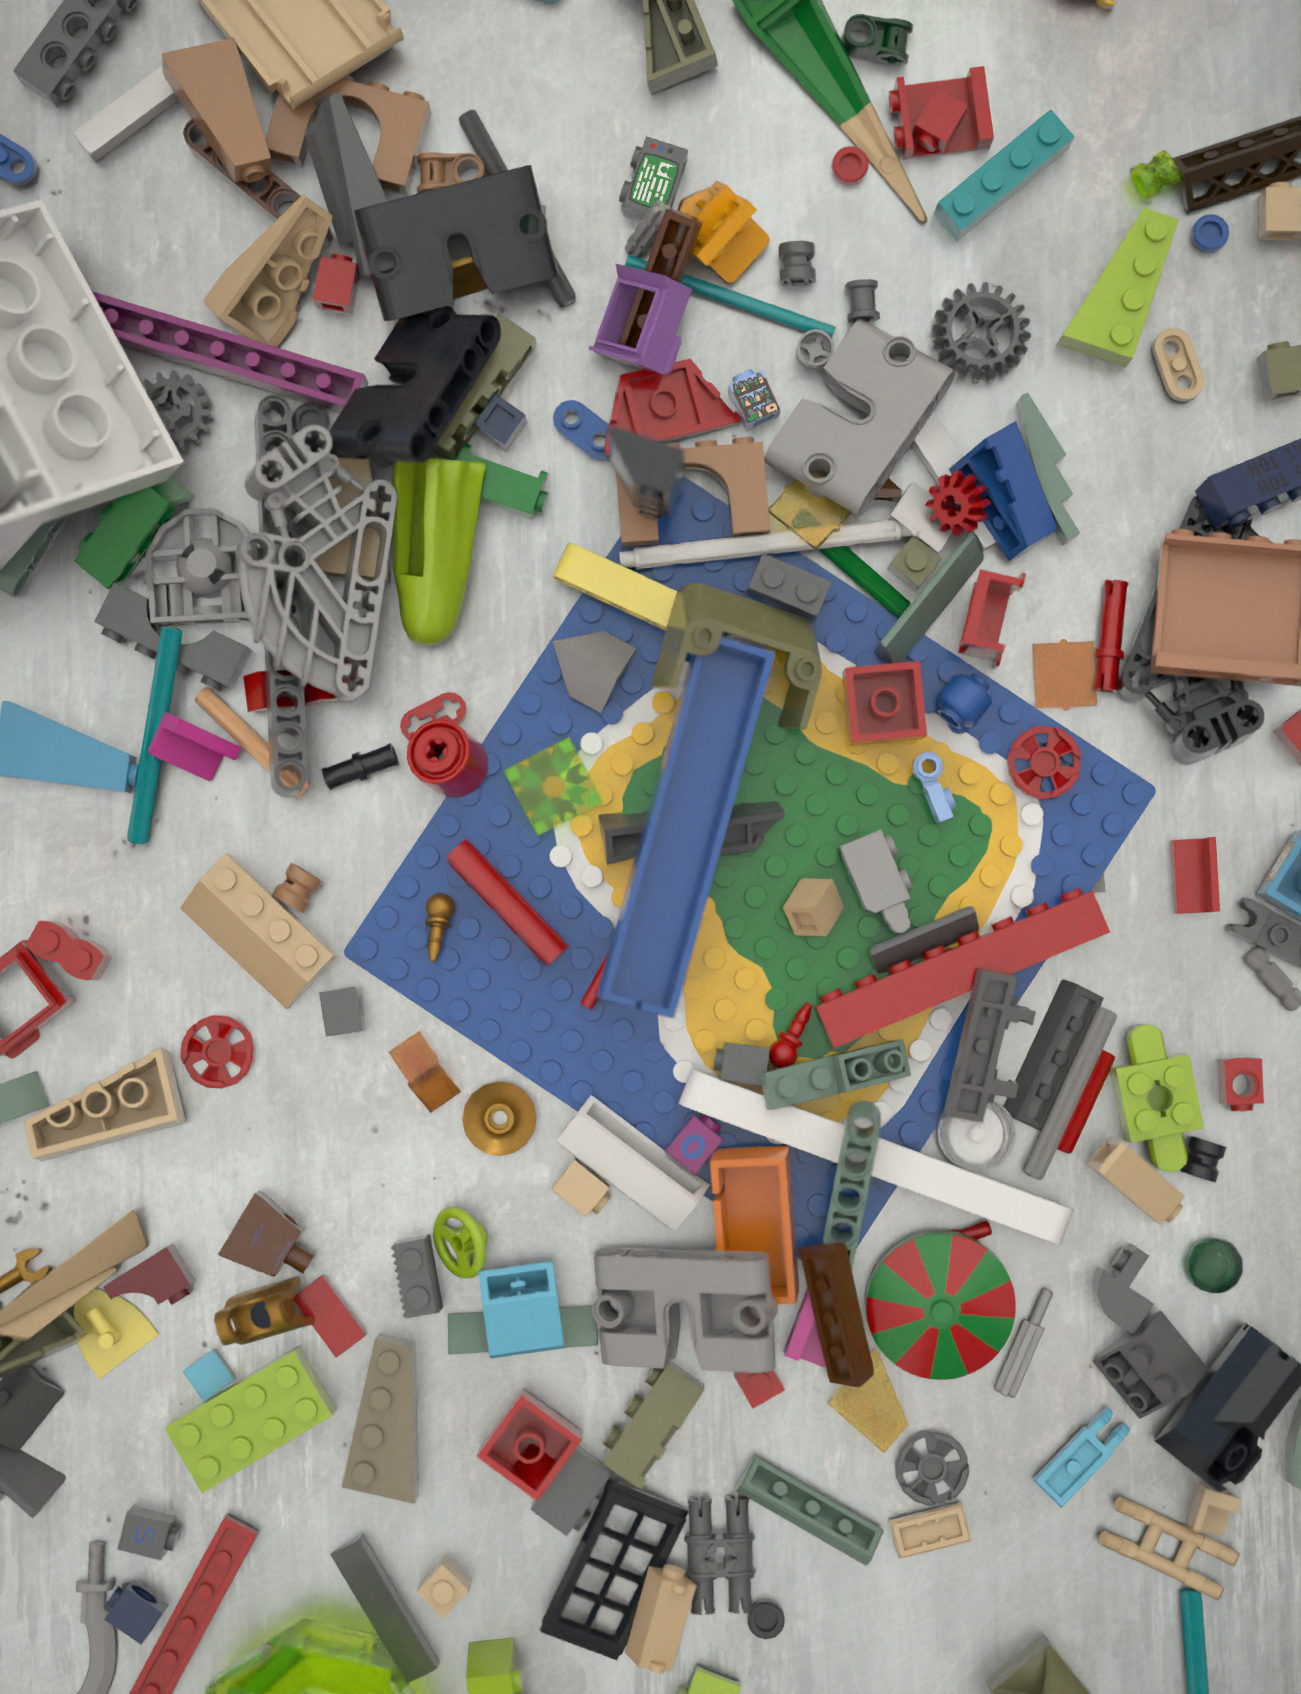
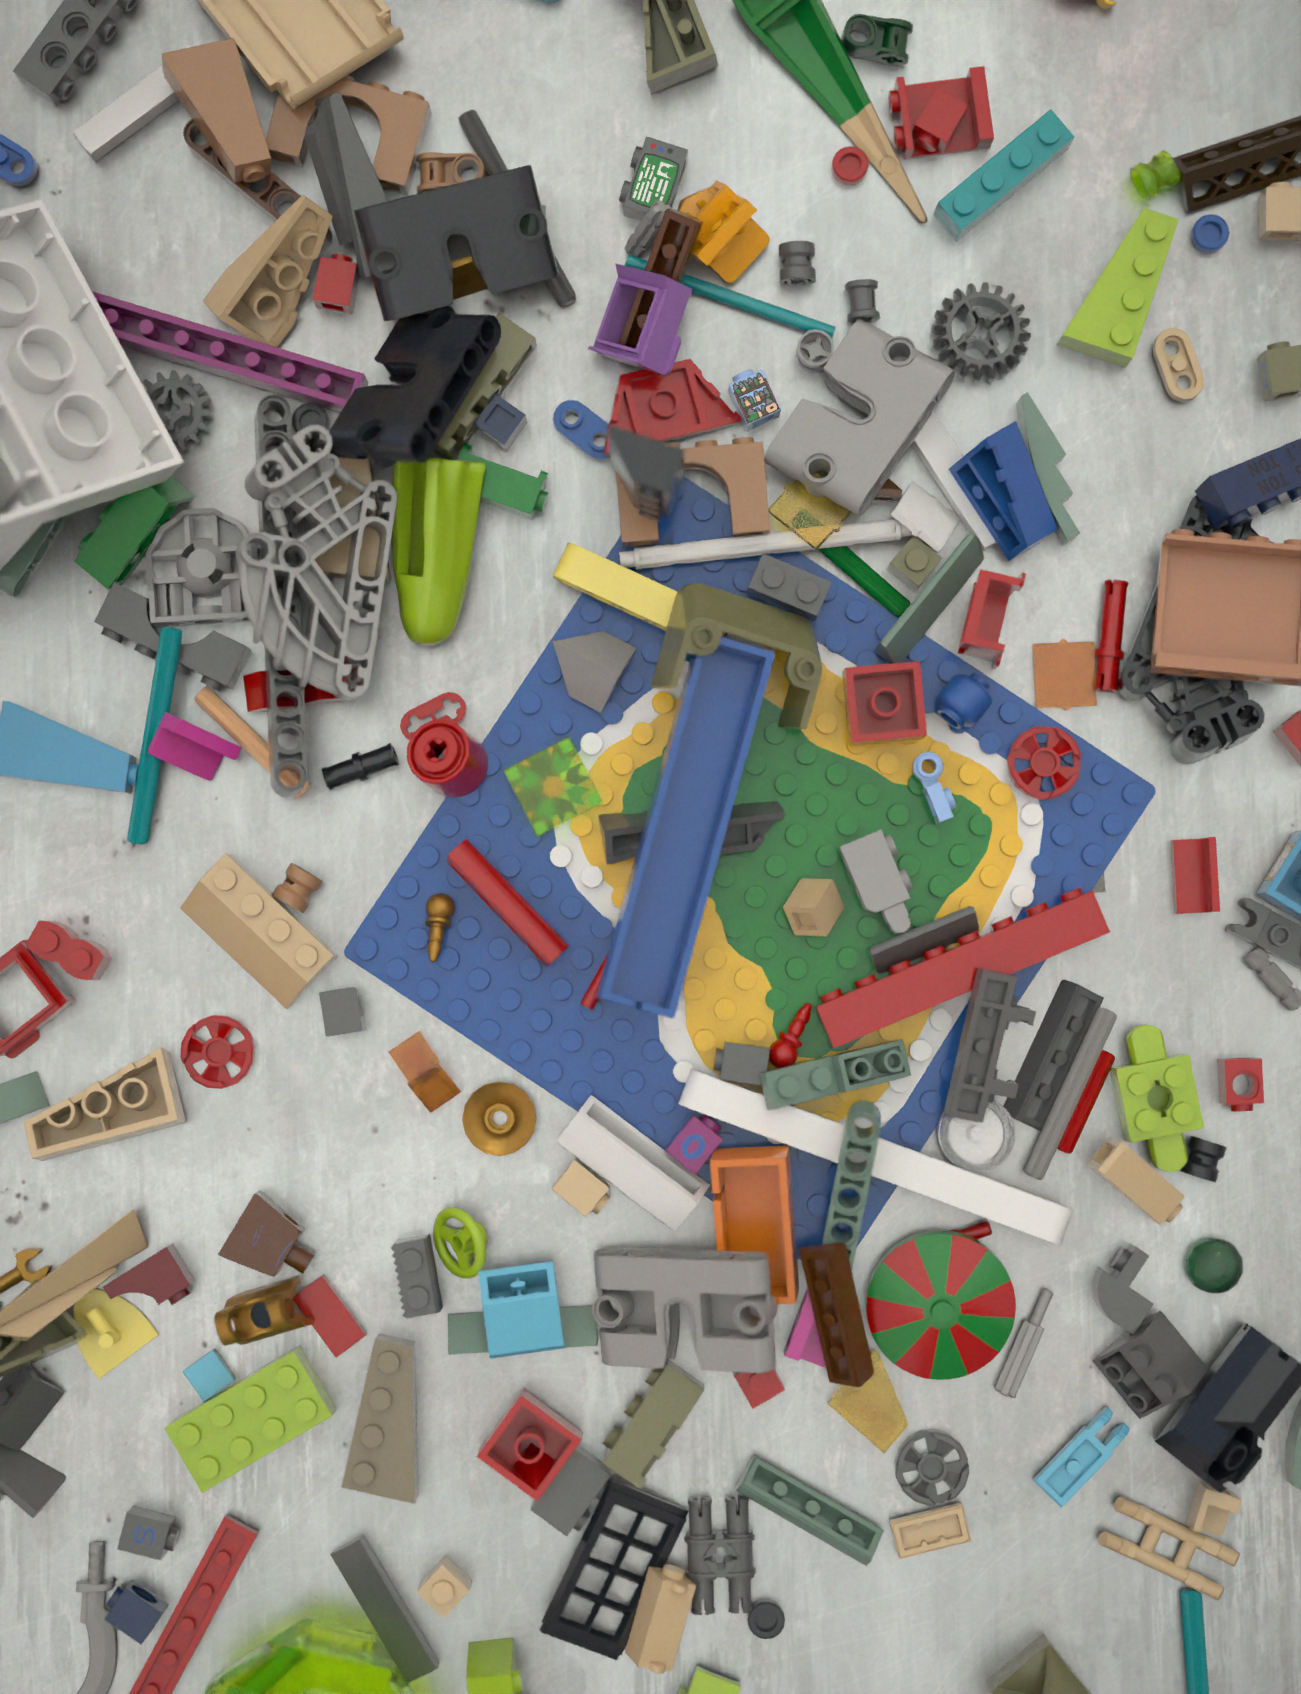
red gear [925,471,991,536] -> none

